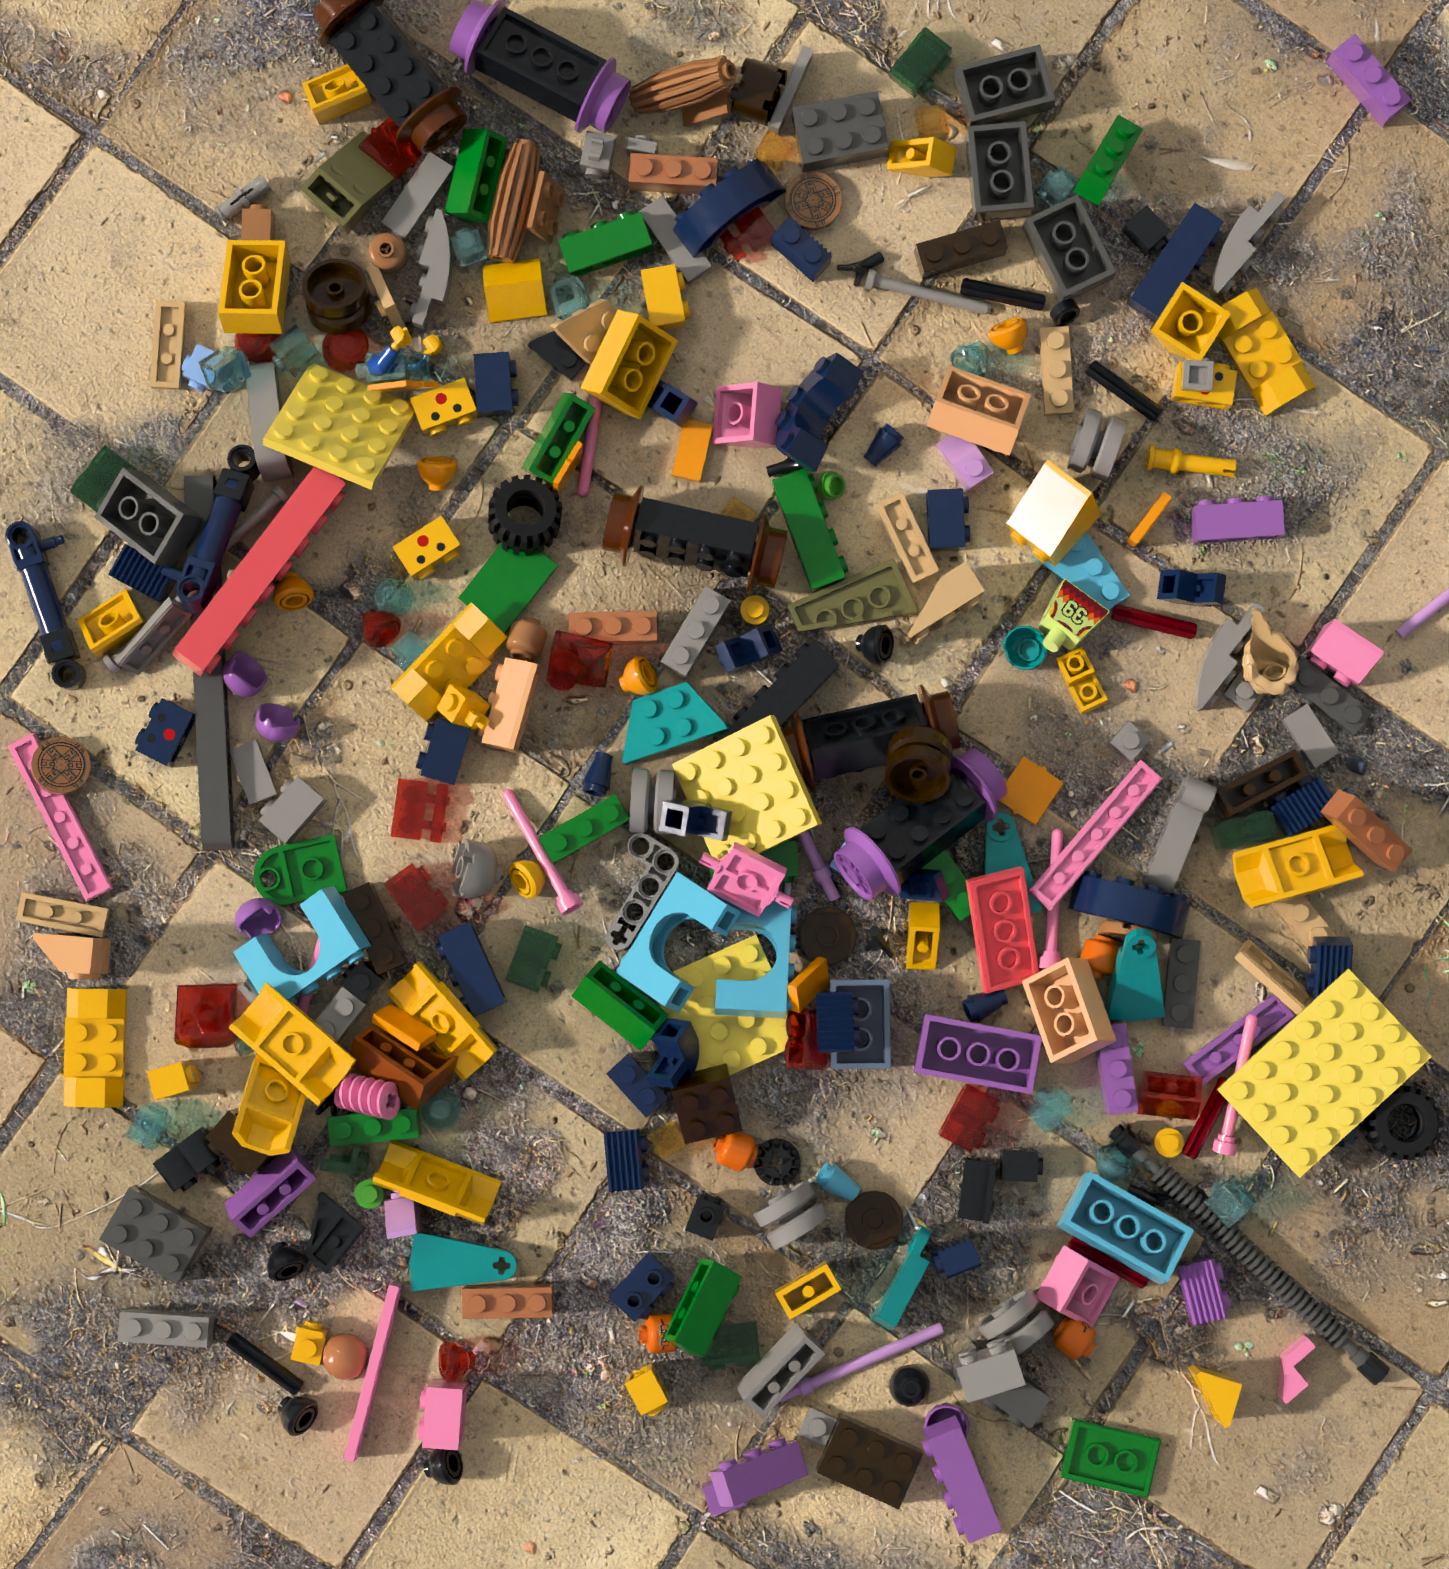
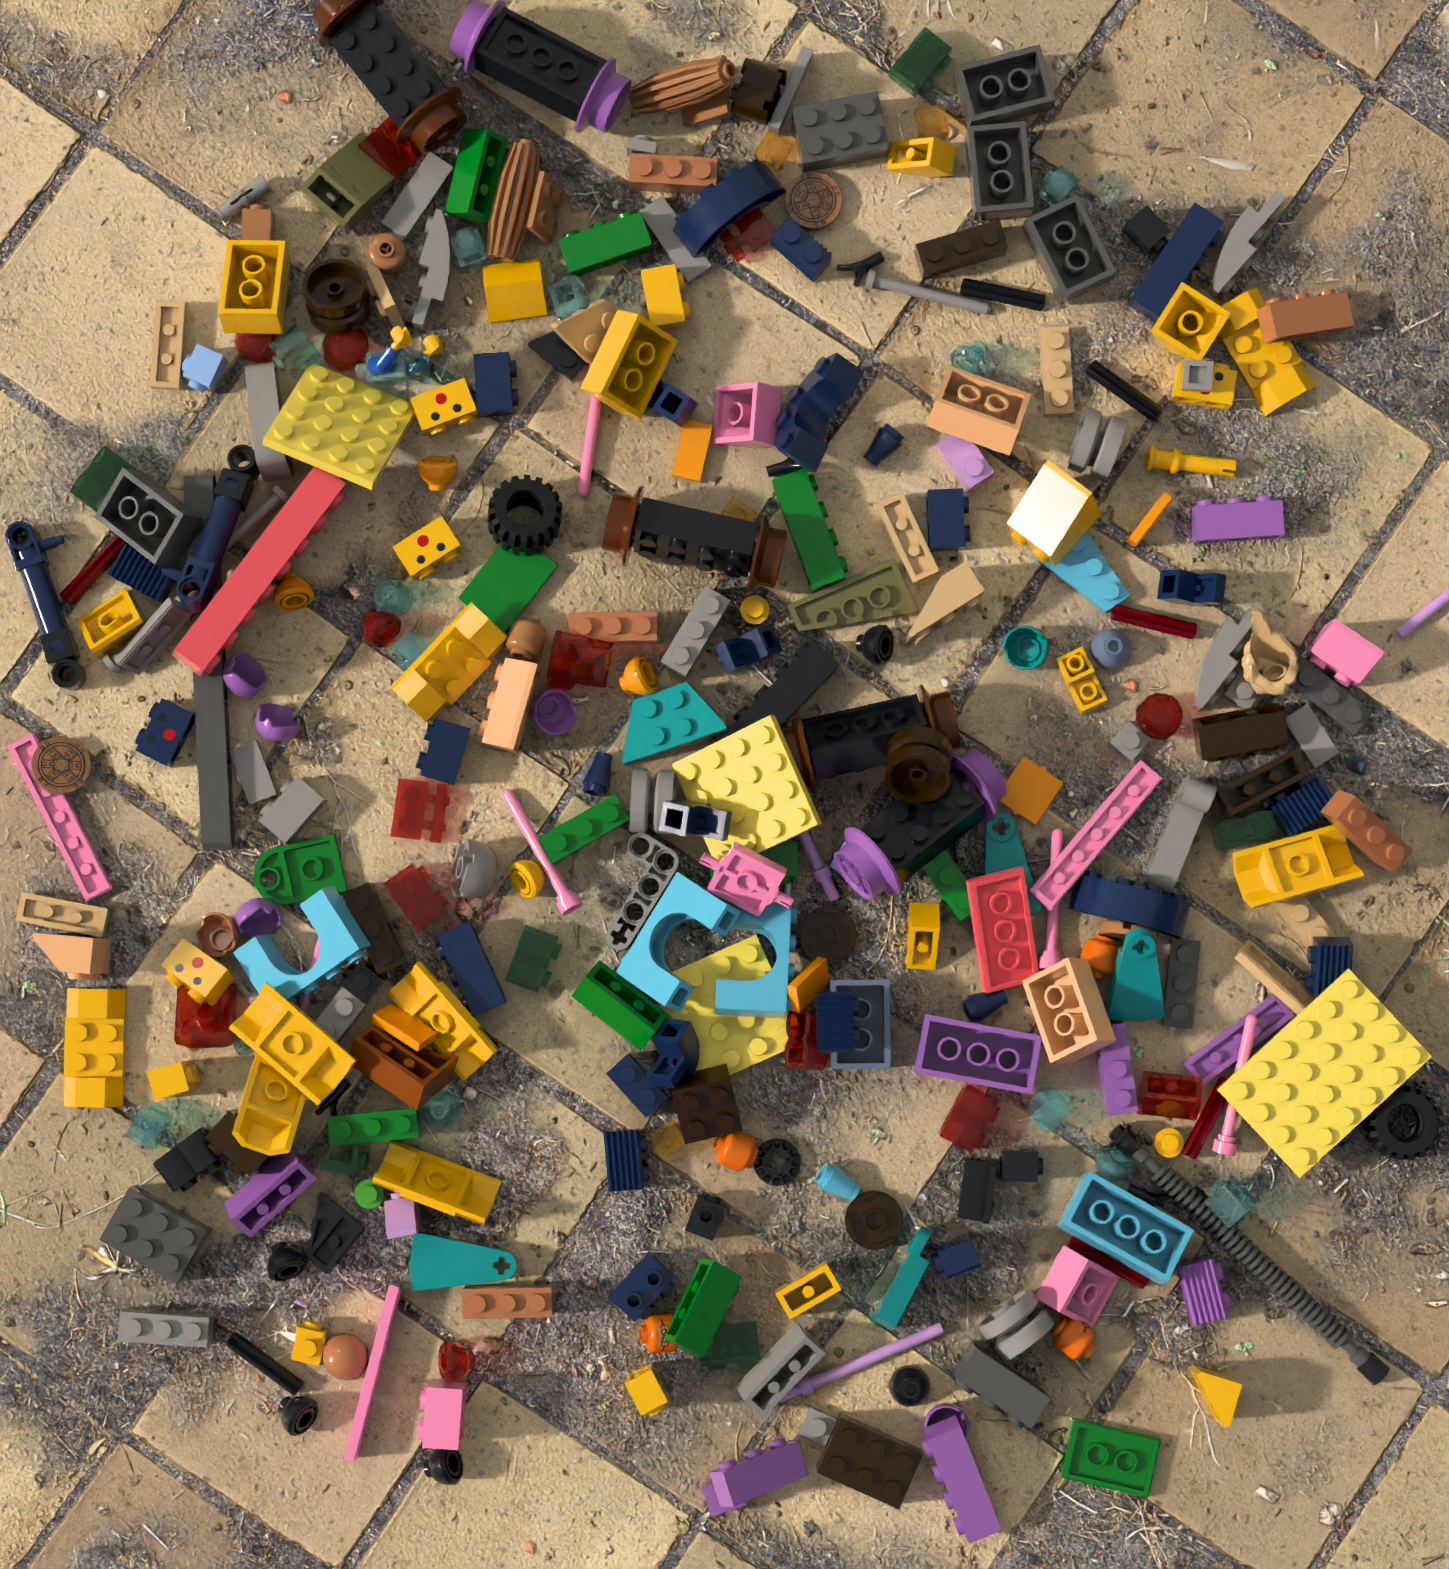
clear light blue brick [198,346,252,393] -> none
yellow slope [302,64,372,125] -> none
bright pink piece [334,1073,400,1120] -> none
light orange piece [368,380,439,392] -> none
yellow brick [436,684,490,730] -> none
green brick [521,392,596,485] -> none
light orange piece [553,441,583,495] -> none
light grey brick [580,131,616,179] -> none
light grey wheel [753,1180,829,1250] -> none
bright green plate [819,471,845,500] -> none
black bar [865,926,894,958] -> none
dark blue plate [899,869,950,902] -> none
light grey brick [953,1338,1026,1404] -> none
light orange brick [987,317,1027,355] -> none
yellowish green torso [1039,579,1110,652] -> none
black tile [1050,299,1080,326] -> none
green brick [1073,115,1143,206] -> none
bright pink slope [1277,1335,1316,1404] -> none
medium lavender brick [1326,34,1411,127] -> none
none -> dark red axle [60,535,129,605]
none -> yellow brick [161,938,235,1006]
none -> nougat hair [196,912,240,959]
none -> medium lavender hair [530,688,578,736]
none -> sand blue brick [1090,628,1131,669]
none -> clear red hair [1136,693,1183,740]
none -> dark brown brick [1192,703,1289,762]
none -> nougat brick [1256,289,1355,345]

